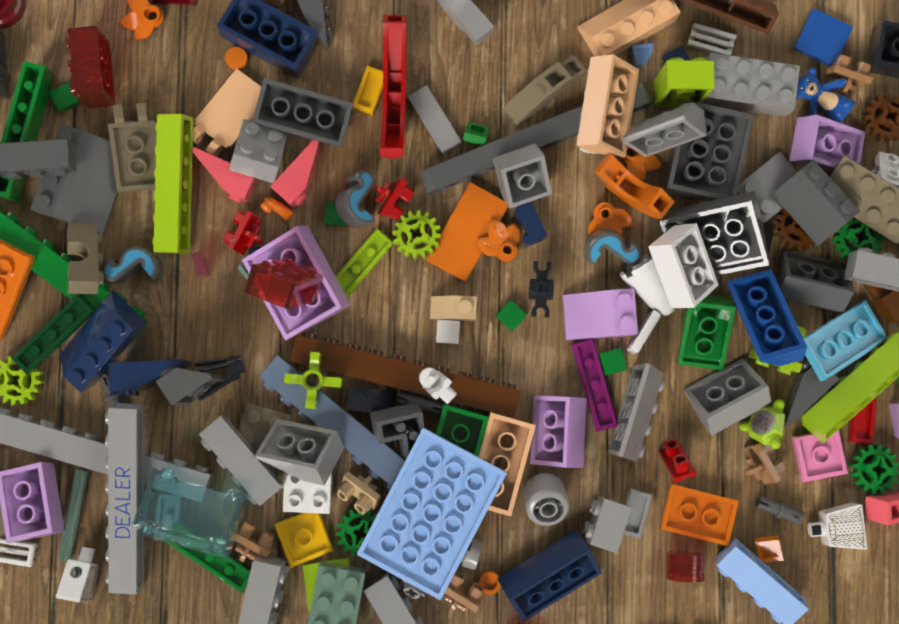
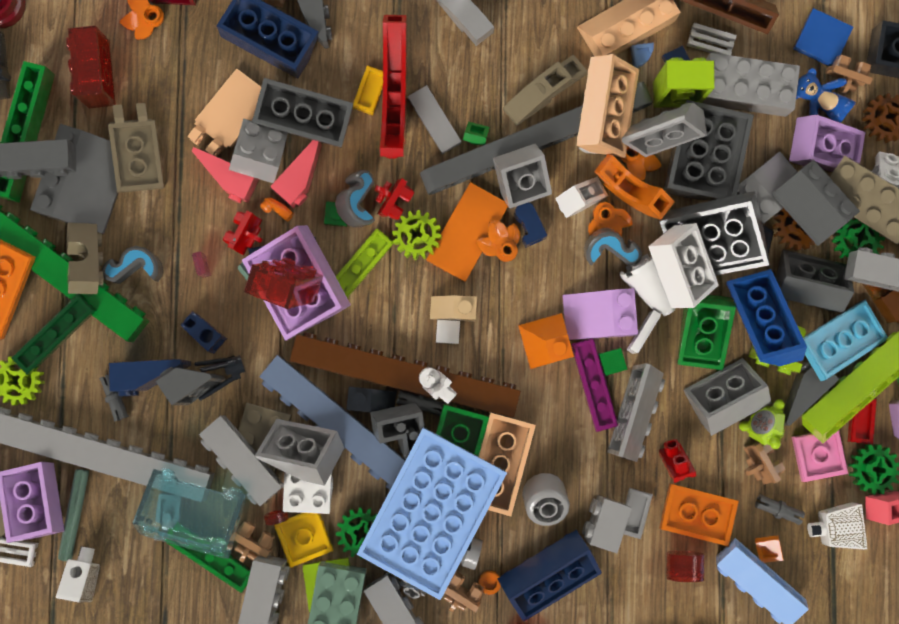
green tile [49,82,81,114] -> none
dark blue slope [60,290,147,393] -> none
light grey brick [105,403,145,594] -> none
lime brick [152,114,194,254] -> none
orange tile [225,47,249,70] -> none
lime pin [284,352,342,409] -> none
tan hips [337,471,381,515] -> none
green tile [495,300,527,332] -> none
black pin [529,261,554,318] -> none
lavender slope [530,395,587,468] -> none
none -> dark blue leg [180,311,228,354]
none -> clear red tile [264,509,289,525]
none -> orange slope [518,313,574,369]
none -> white slope [555,177,608,218]

